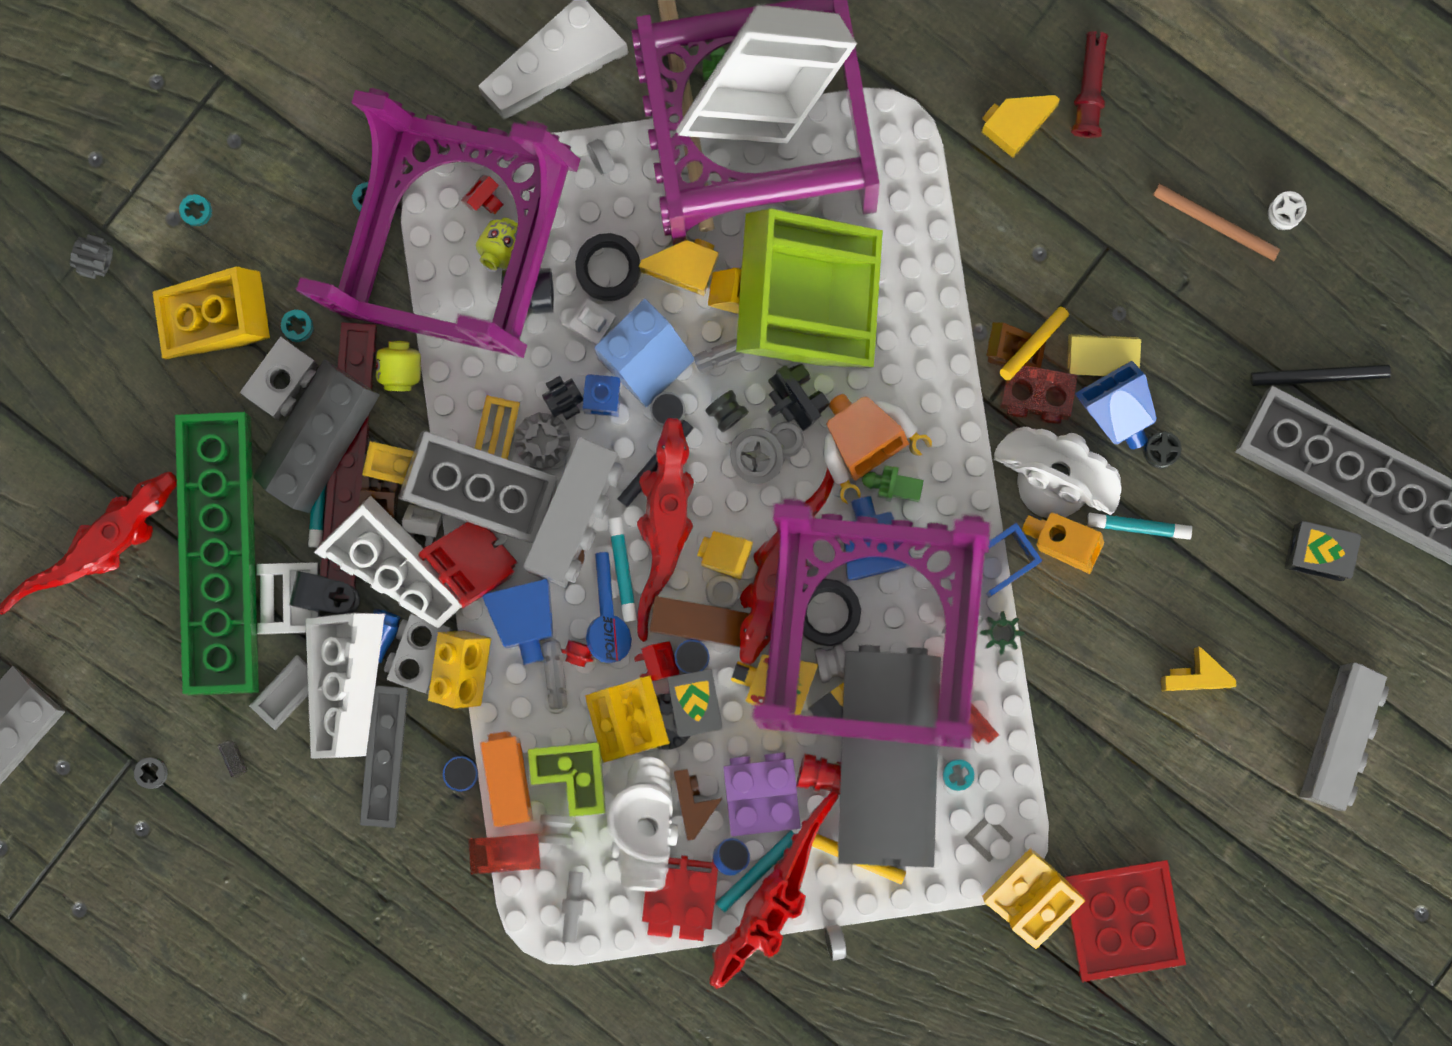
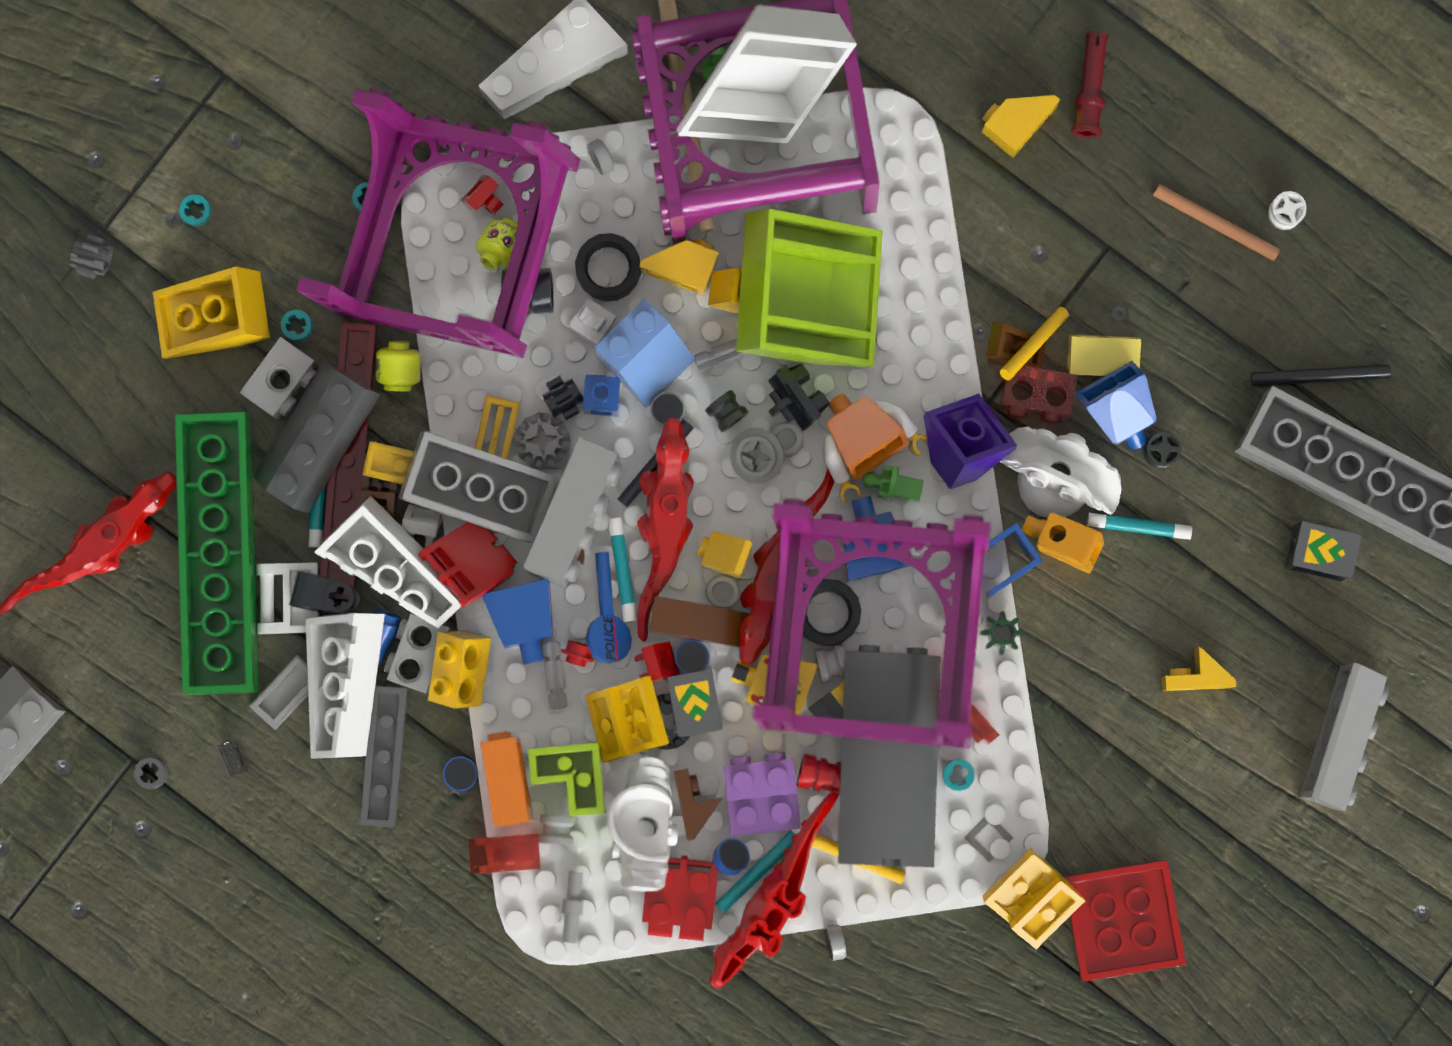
none -> dark purple slope [923,394,1018,490]

